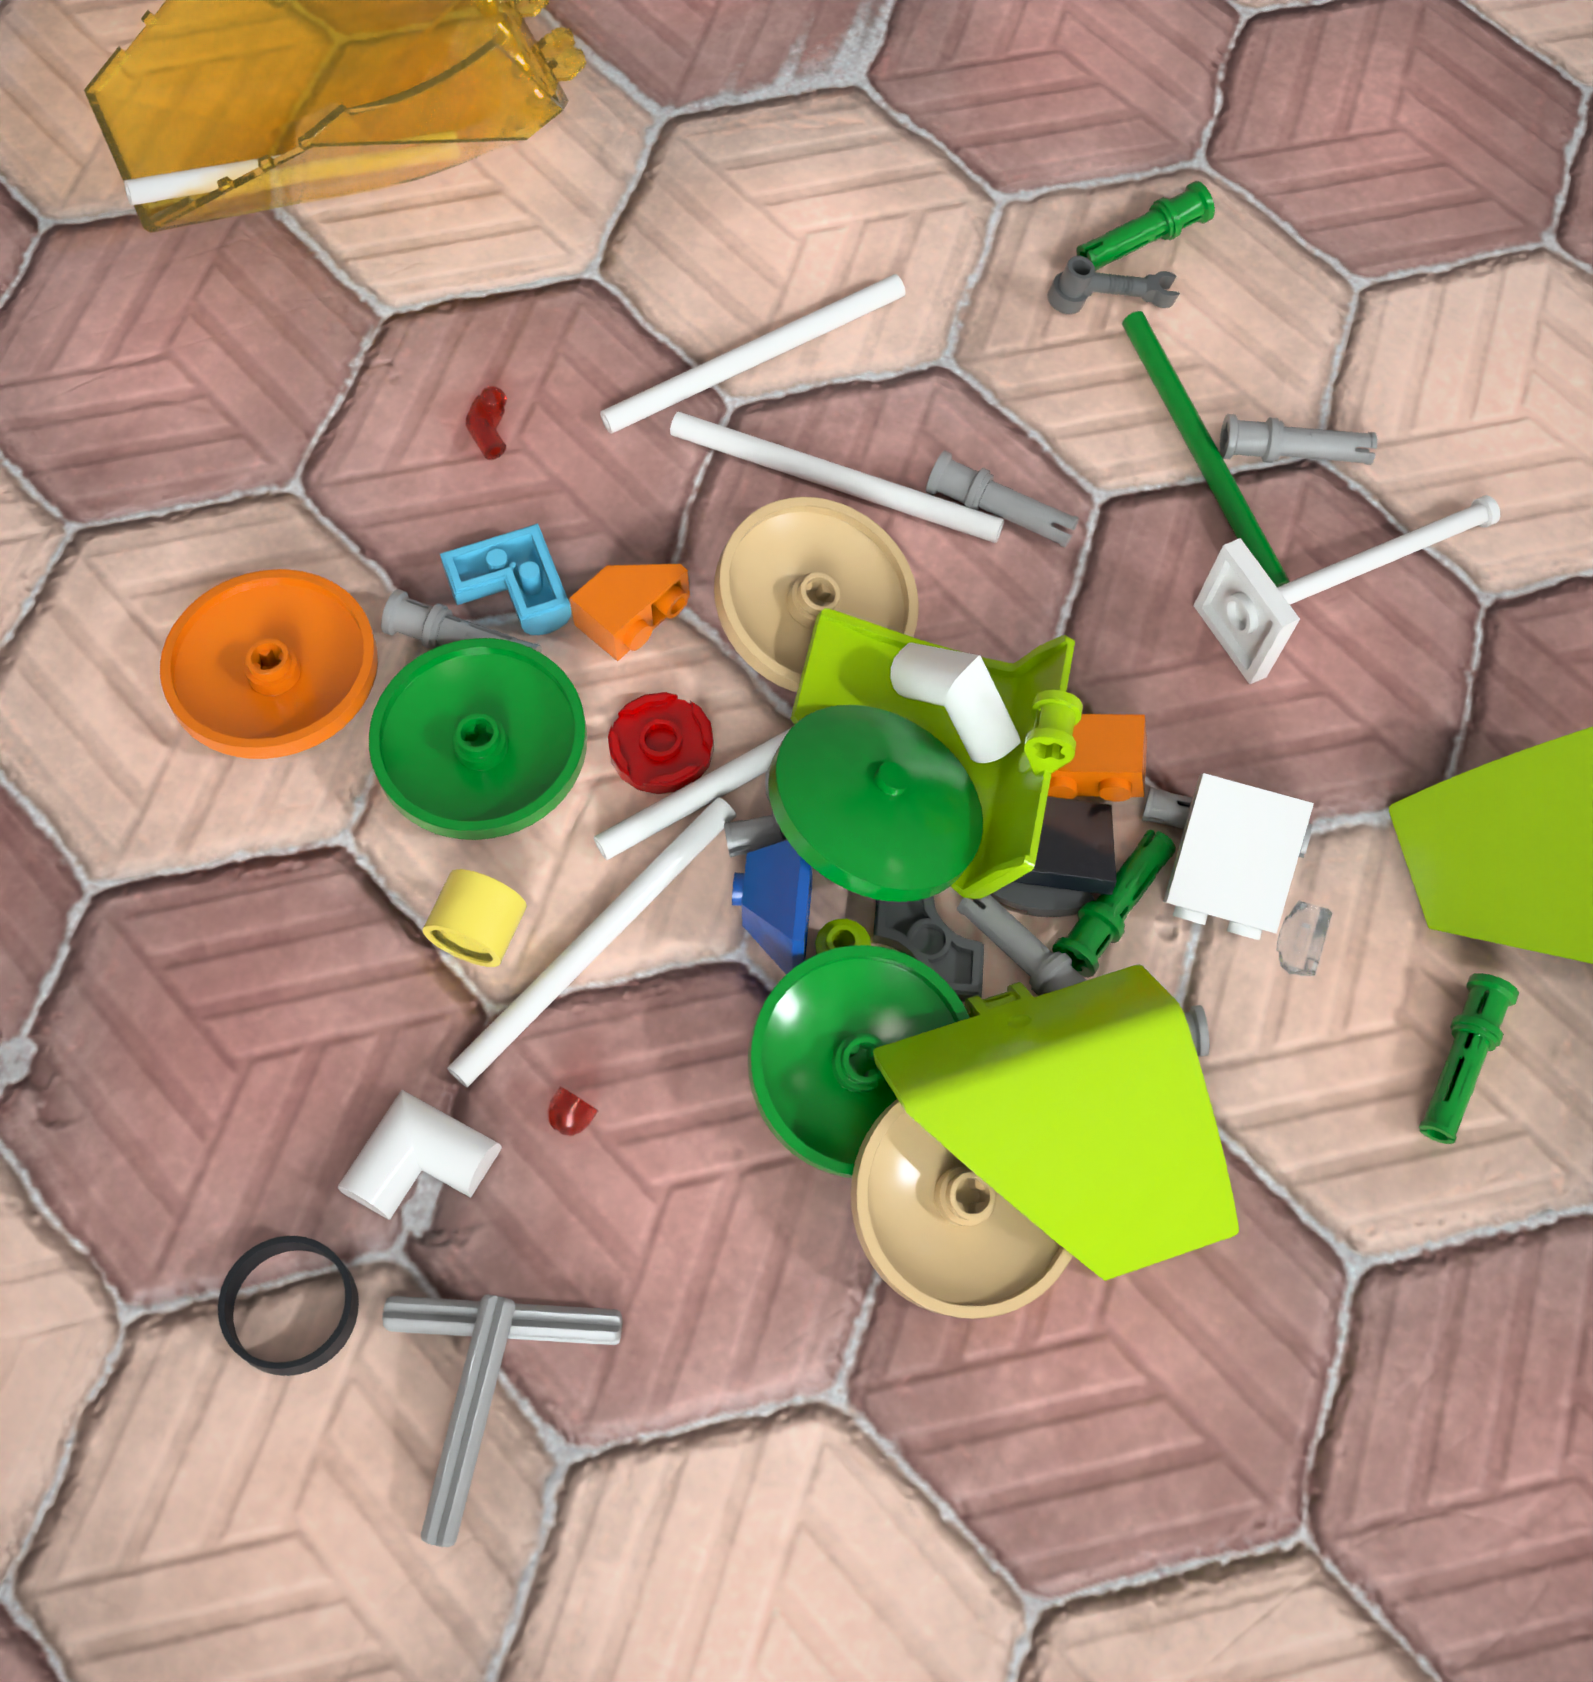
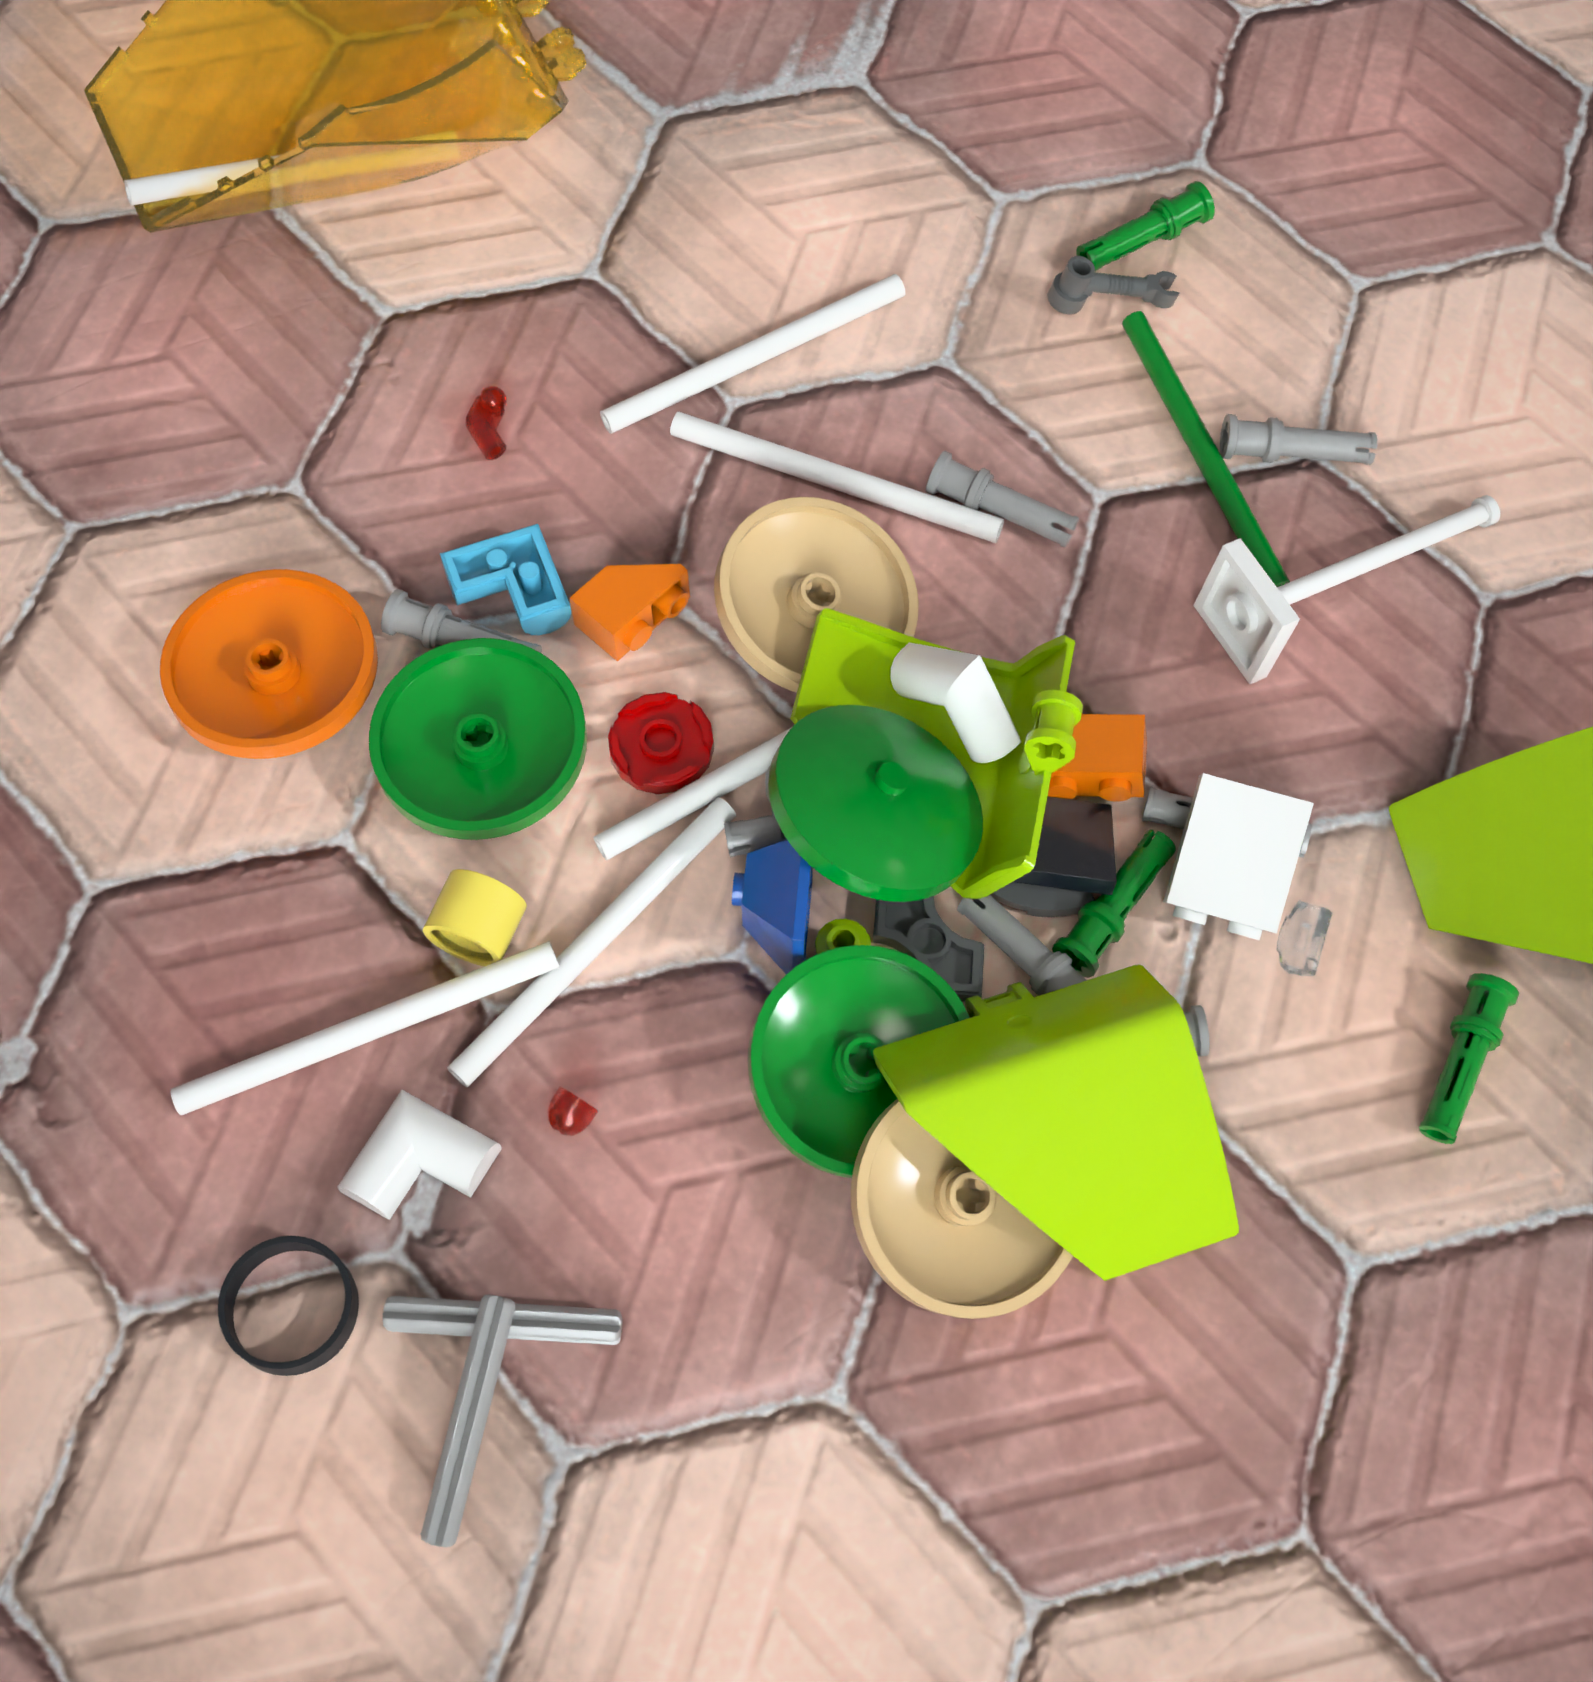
none -> white piece [170,941,559,1115]

